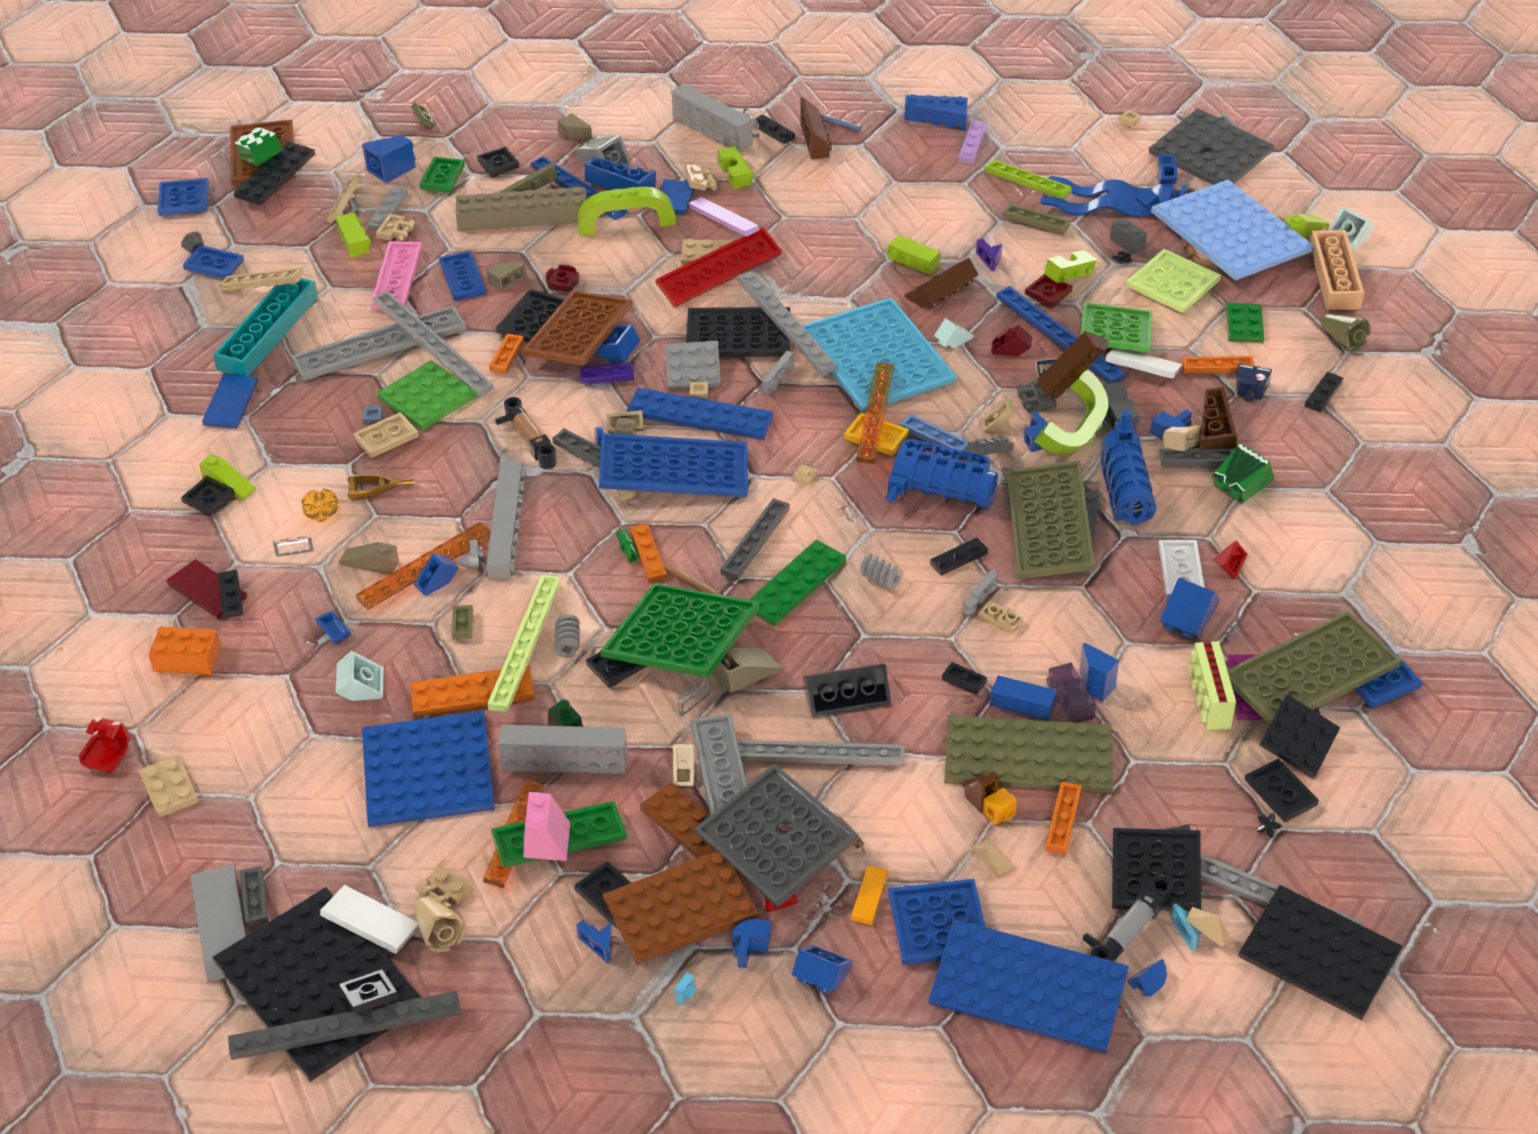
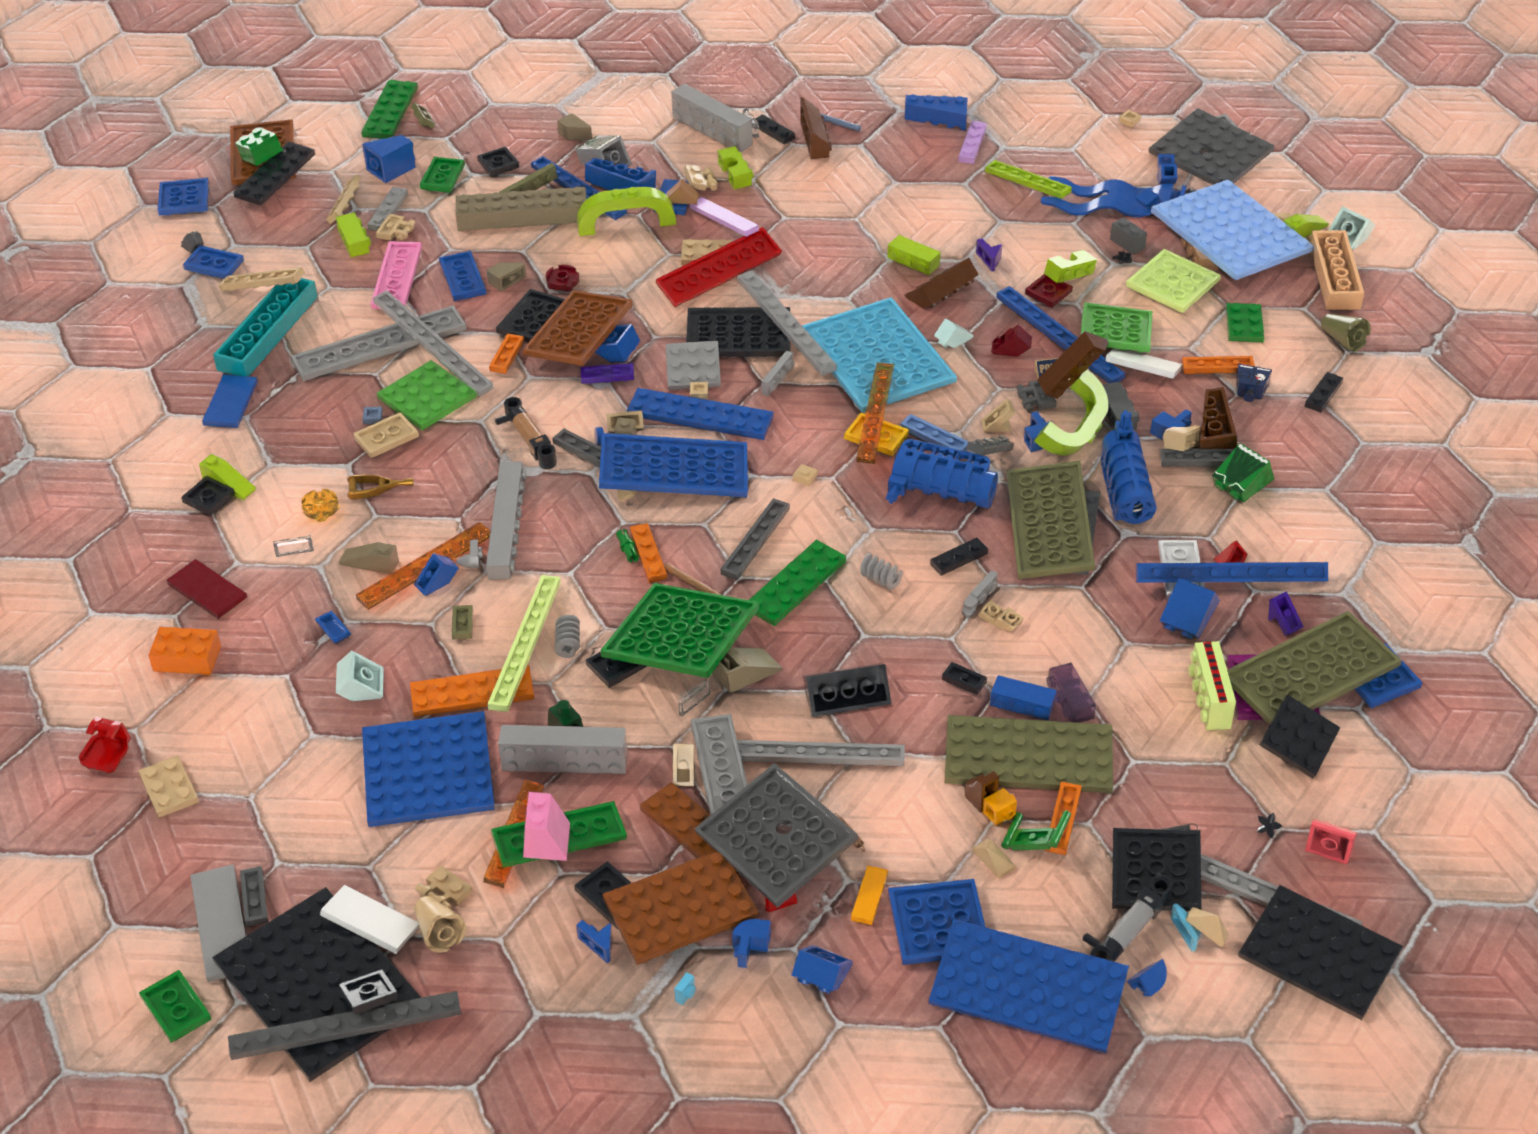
black plate [218,570,243,618] -> none
olive plate [1003,204,1070,235] -> none
blue slope [1079,642,1119,702] -> none
black plate [1244,758,1319,822] -> none
none -> green plate [138,970,212,1043]
none -> green plate [361,80,418,139]
none -> medium nougat slope [666,179,699,204]
none -> green plate [1001,810,1071,851]
none -> blue plate [1136,562,1329,583]
none -> dark purple slope [1268,591,1304,636]
none -> coral slope [1305,819,1357,864]

